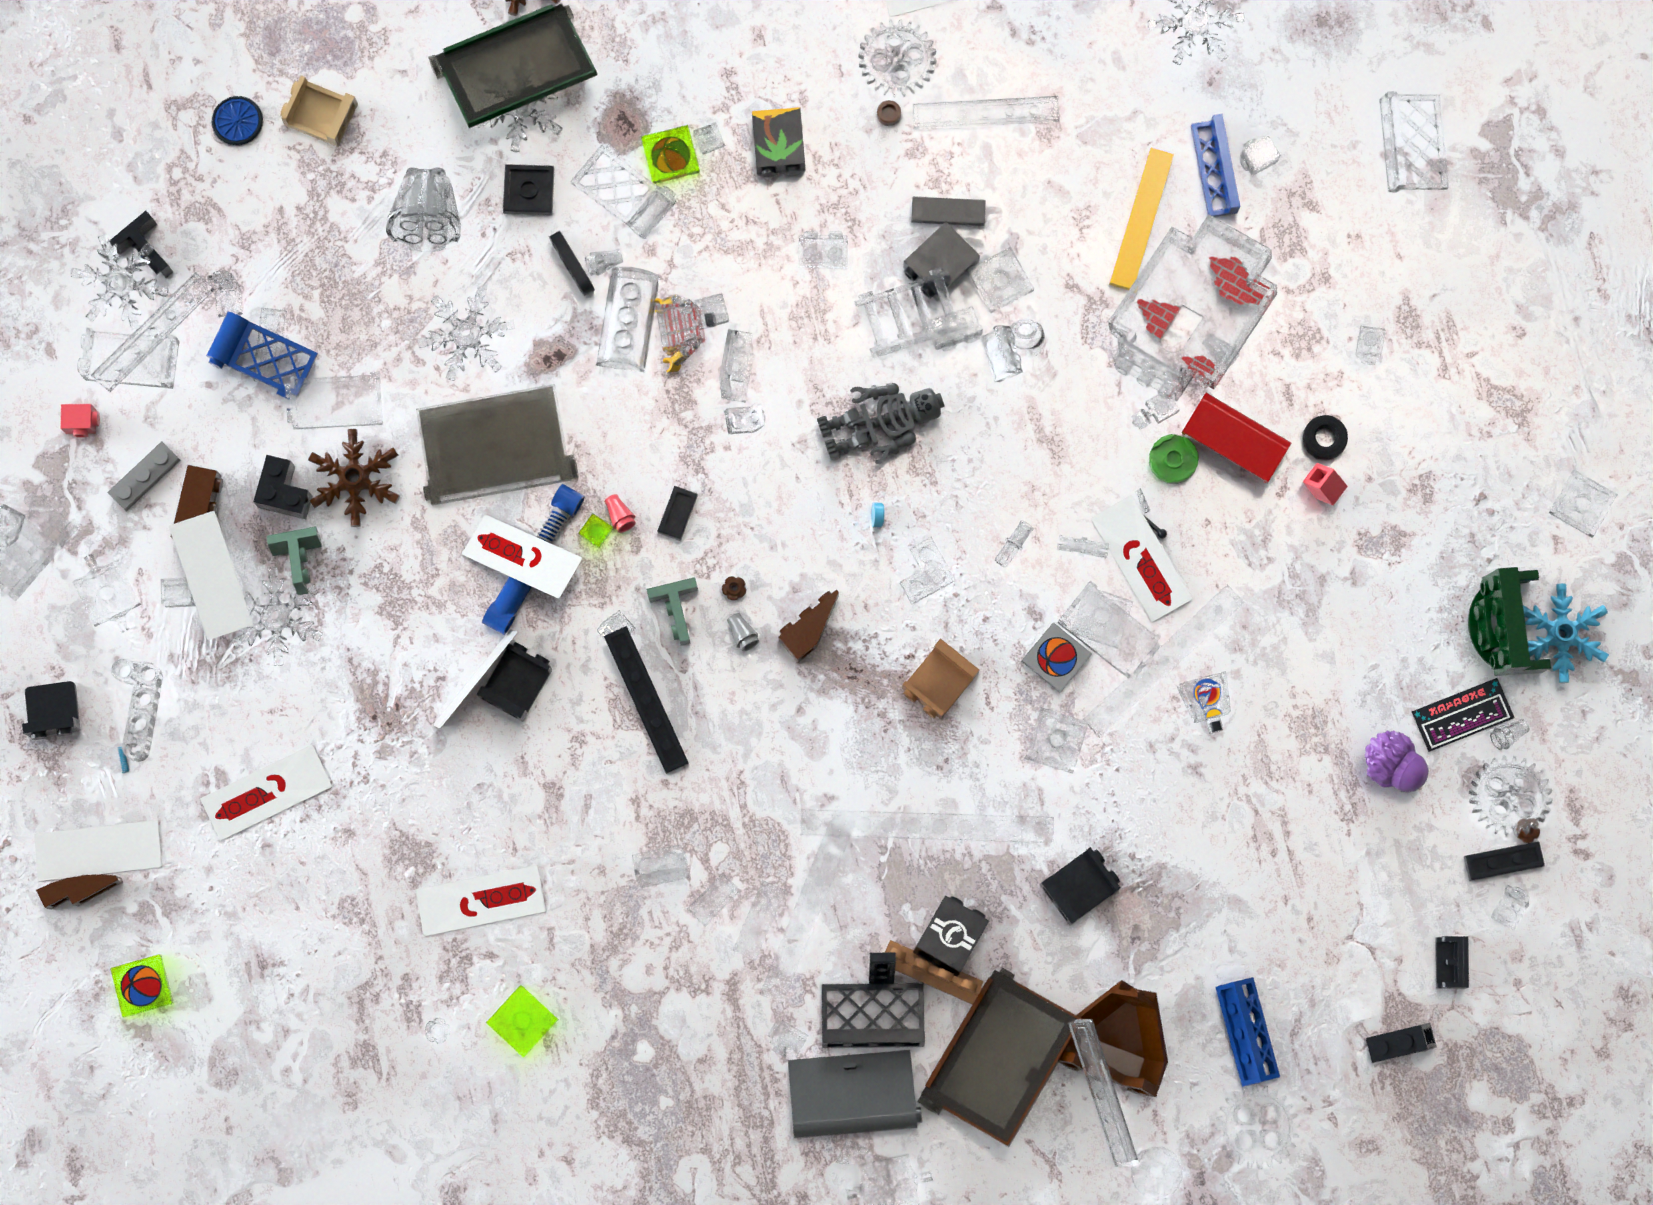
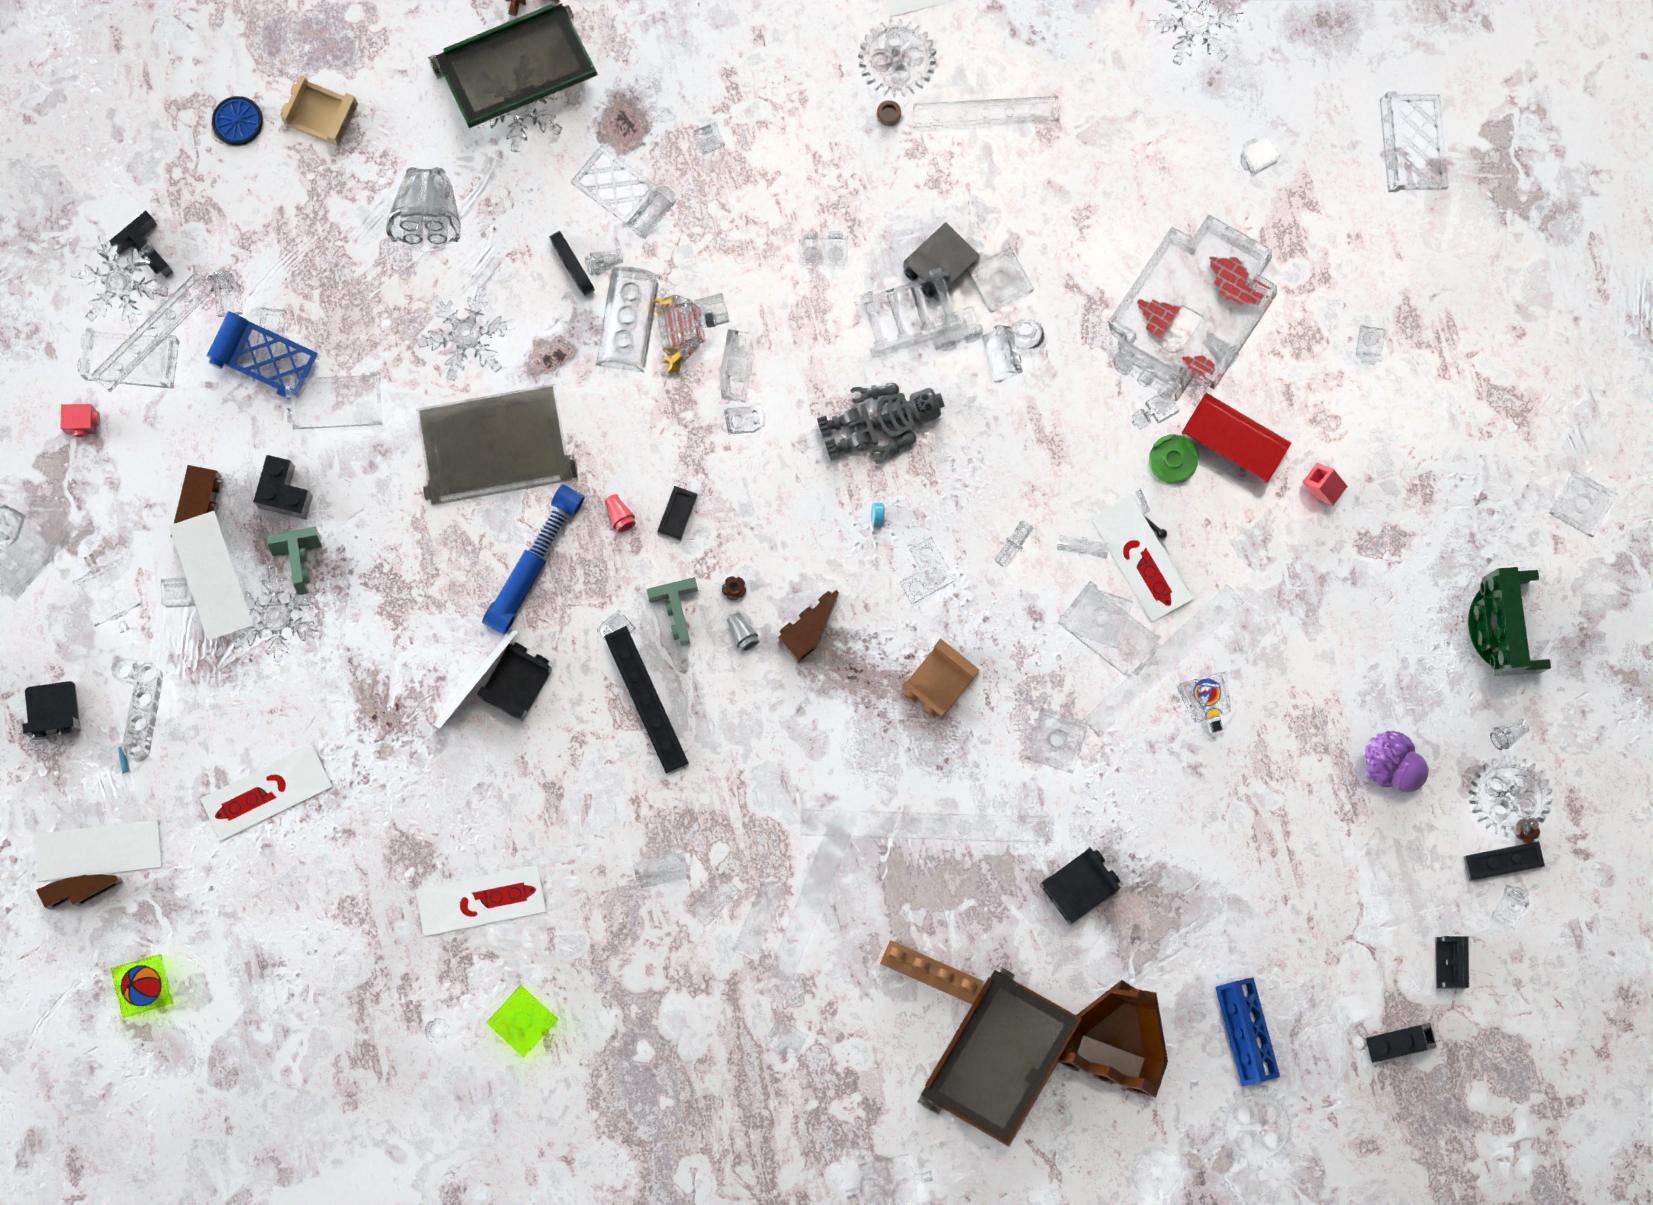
light grey plate [107,441,180,511] -> none
reddish brown piece [308,429,400,527] -> none
white sticker [462,514,582,599] -> none
black tile [503,164,555,215] -> none
clear neon green plate [578,513,613,549] -> none
clear neon green tile [641,125,700,184] -> none
black panel [752,107,805,177] -> none
dark grey door [788,1050,922,1138] -> none
black fence [822,983,925,1048] -> none
black tile [869,952,896,984] -> none
tile [911,197,986,226] -> none
black panel [913,895,989,977] -> none
tile [1021,622,1092,693] -> none
clear tile [1068,1019,1139,1167] -> none
yellow tile [1109,148,1174,292] -> none
fence [1191,114,1241,218] -> none
black tyre [1303,415,1348,460] -> none
black sticker [1411,678,1515,752] -> none
medium azure piece [1523,583,1609,683] -> none

